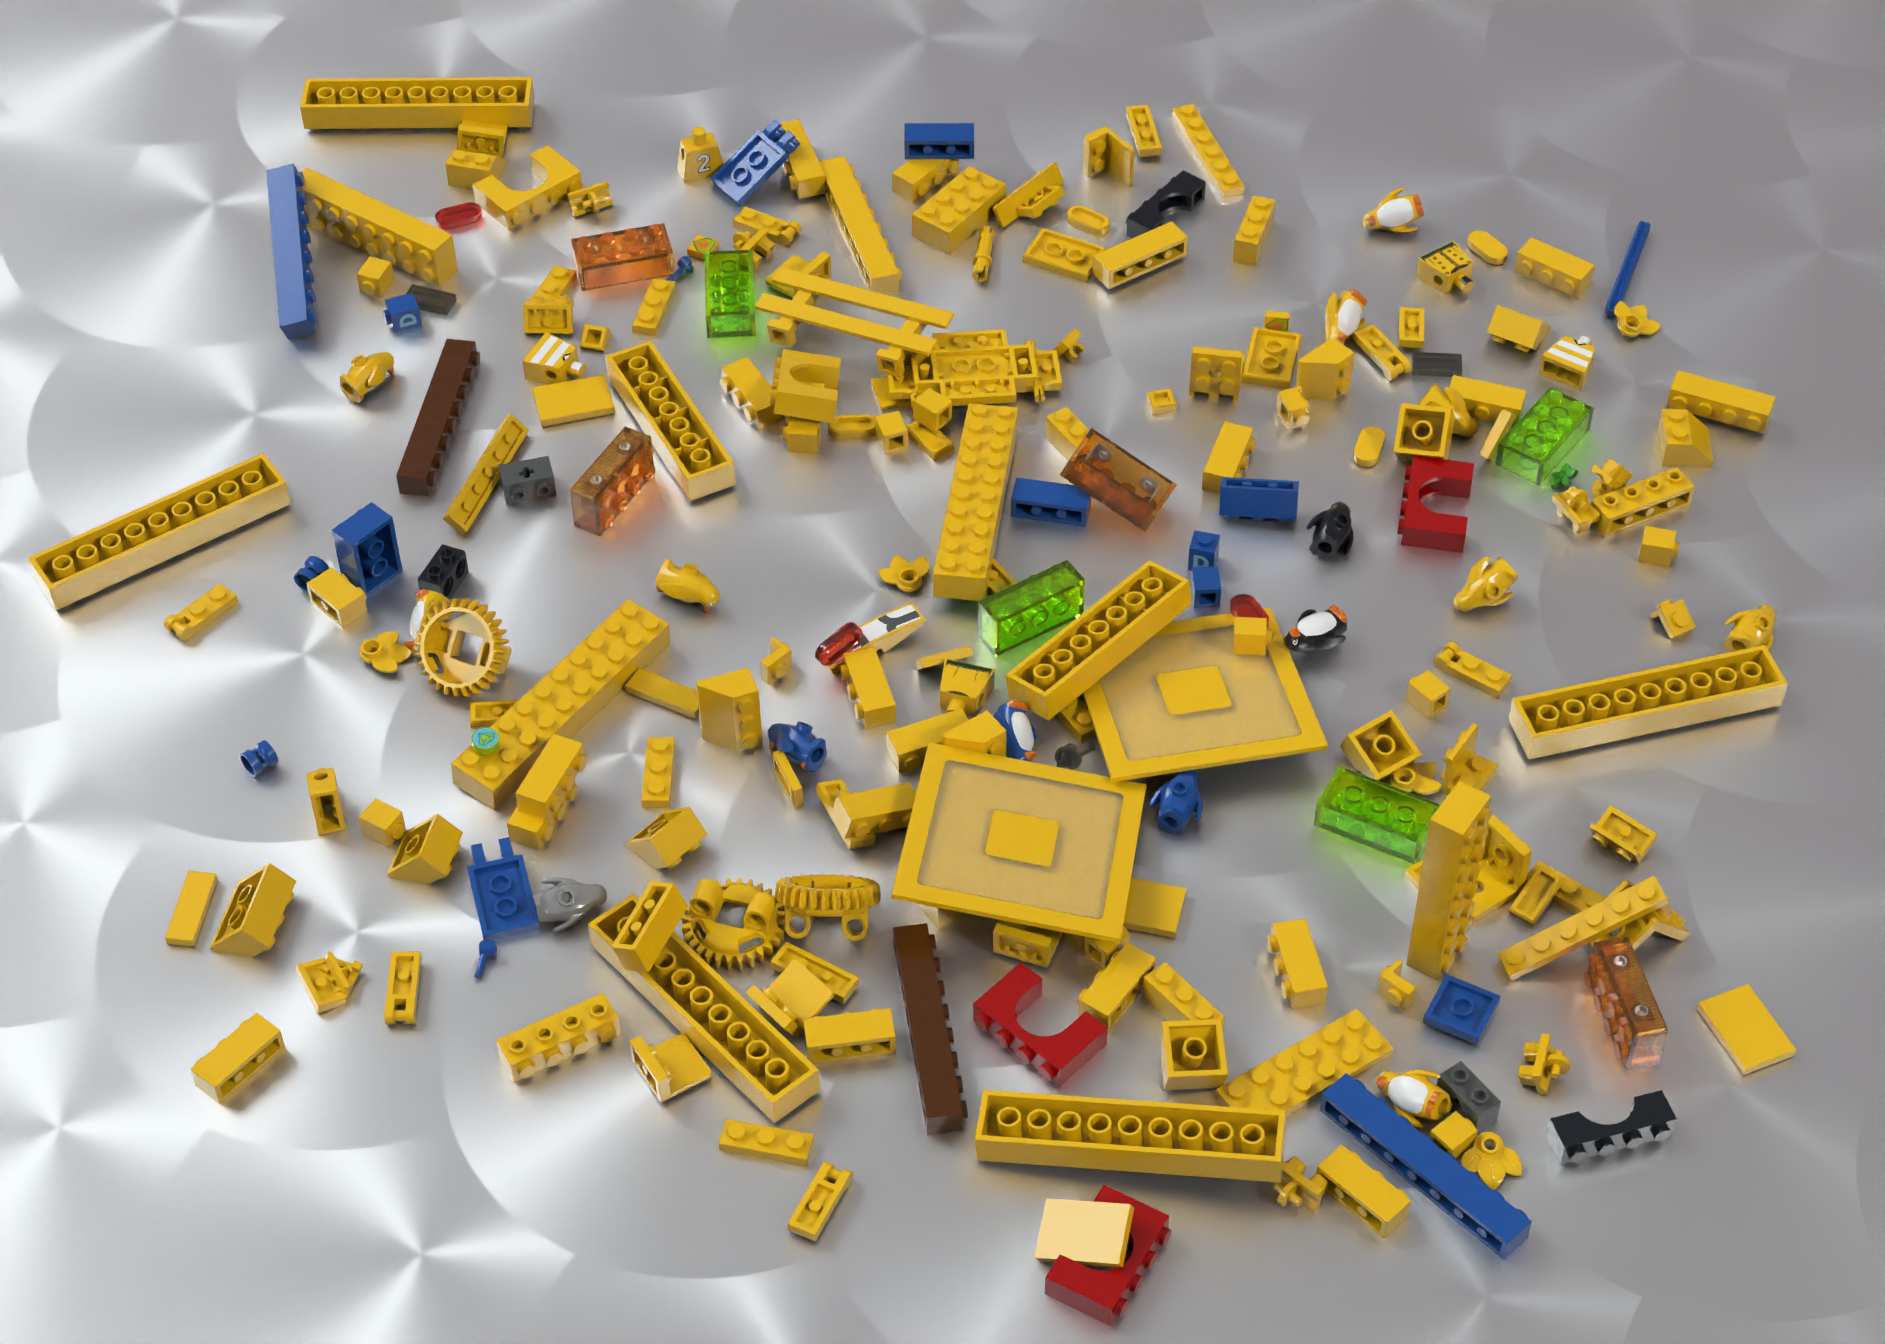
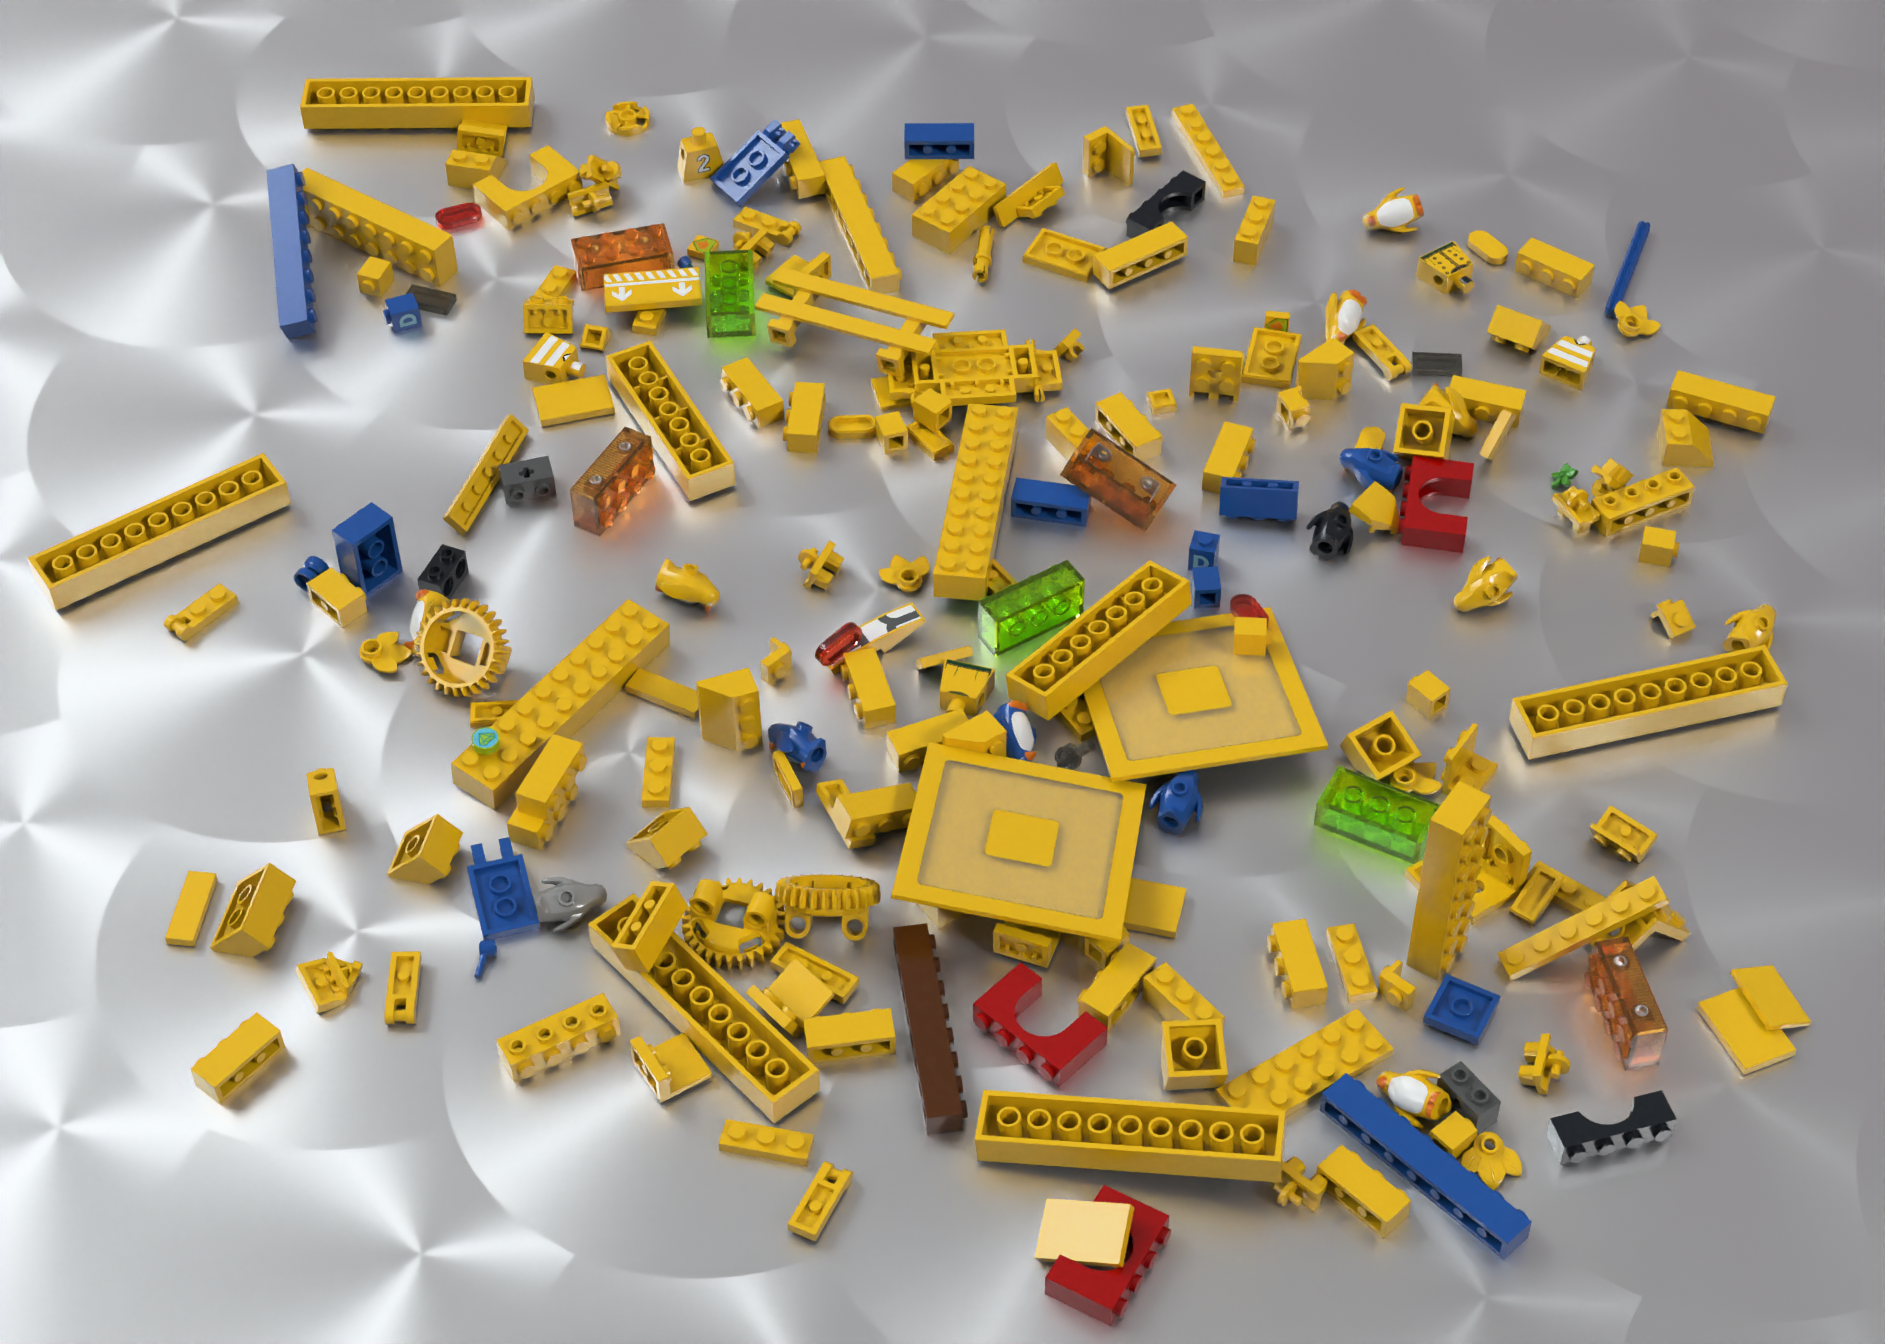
blue wheel [240,740,279,777] -> none
yellow animal [339,352,394,403] -> none
yellow brick [359,798,406,847] -> none
reddish brown brick [396,339,480,496] -> none
yellow arch [770,349,841,423] -> none
yellow tile [1067,205,1110,236] -> none
animal [1283,605,1347,652] -> none
yellow plate [1399,307,1424,348] -> none
yellow plate [1433,642,1512,699] -> none
clear neon green brick [1495,387,1594,486] -> none
none -> yellow hips [580,155,622,191]
none -> yellow tile [603,267,702,313]
none -> yellow piece [605,101,651,136]
none -> yellow hips [798,540,844,590]
none -> yellow brick [1095,392,1163,465]
none -> yellow plate [1326,923,1378,1003]
none -> blue animal [1339,448,1404,493]
none -> yellow slope [1348,481,1399,535]
none -> yellow piece [1730,965,1811,1030]

